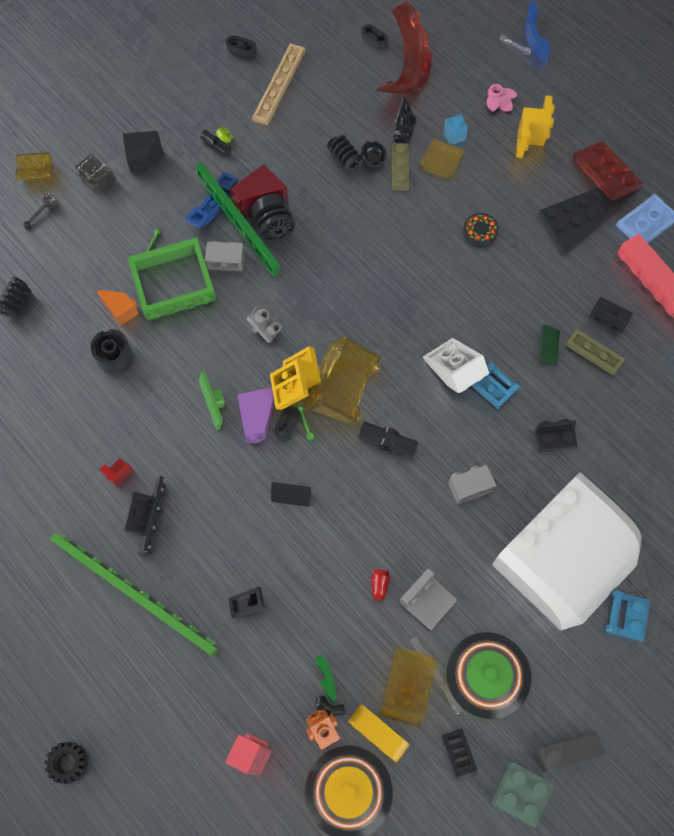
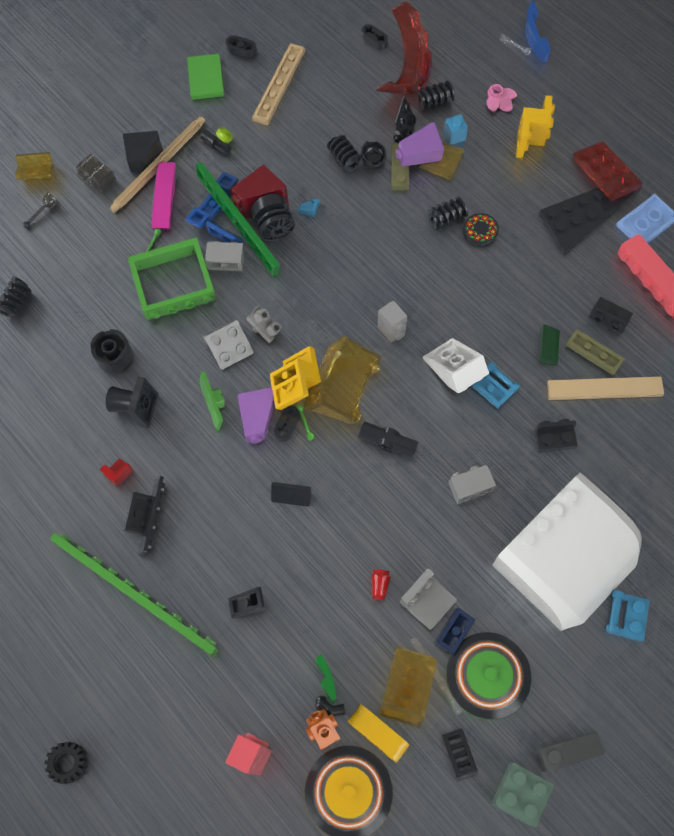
orange slope [97,290,139,326] -> none
none -> black plant [105,377,159,428]
none -> tan piece [109,116,205,213]
none -> dark pink slope [152,162,176,230]
none -> bright green tile [187,54,224,100]
none -> light grey bracket [202,320,254,370]
none -> blue slope [206,221,243,243]
none -> dark azure tile [298,199,320,217]
none -> light grey brick [377,300,407,343]
none -> medium lavender slope [396,122,444,167]
none -> black piece [418,81,455,110]
none -> black piece [428,196,468,229]
none -> dark blue slope [434,607,476,655]
none -> tan tile [547,377,664,400]

